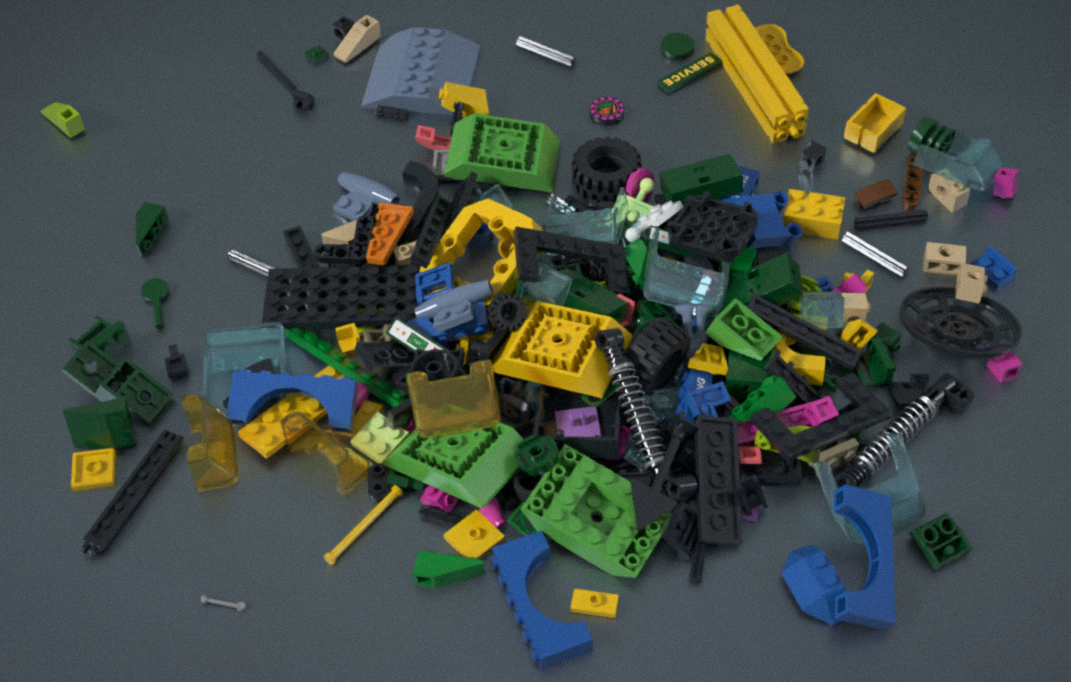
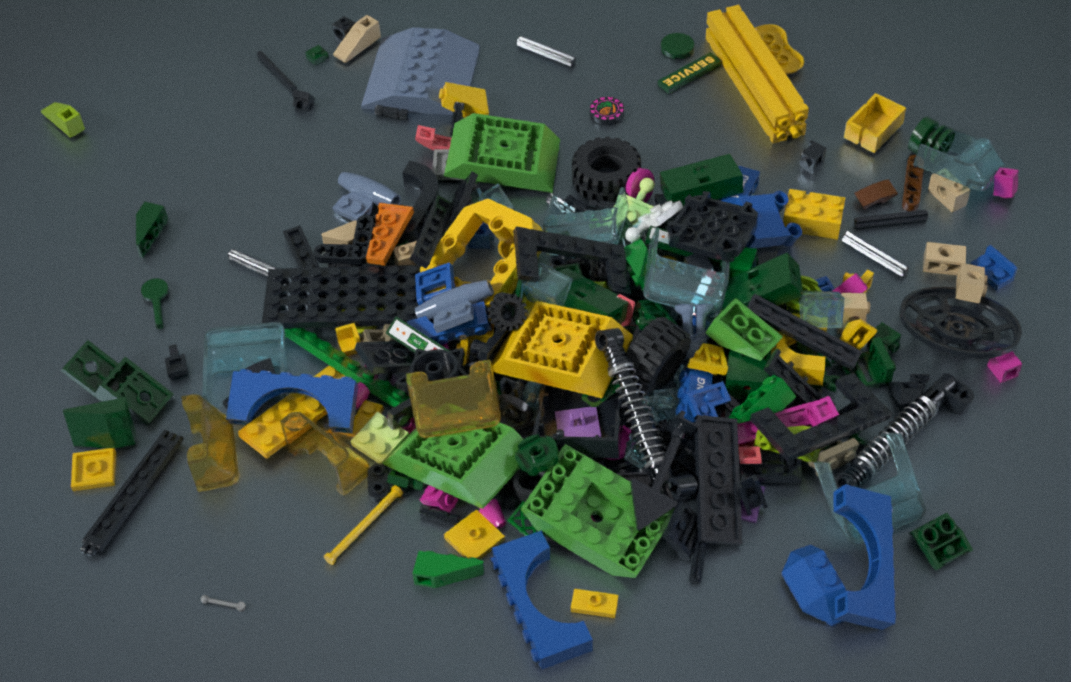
dark green plate [68,315,131,358] -> none

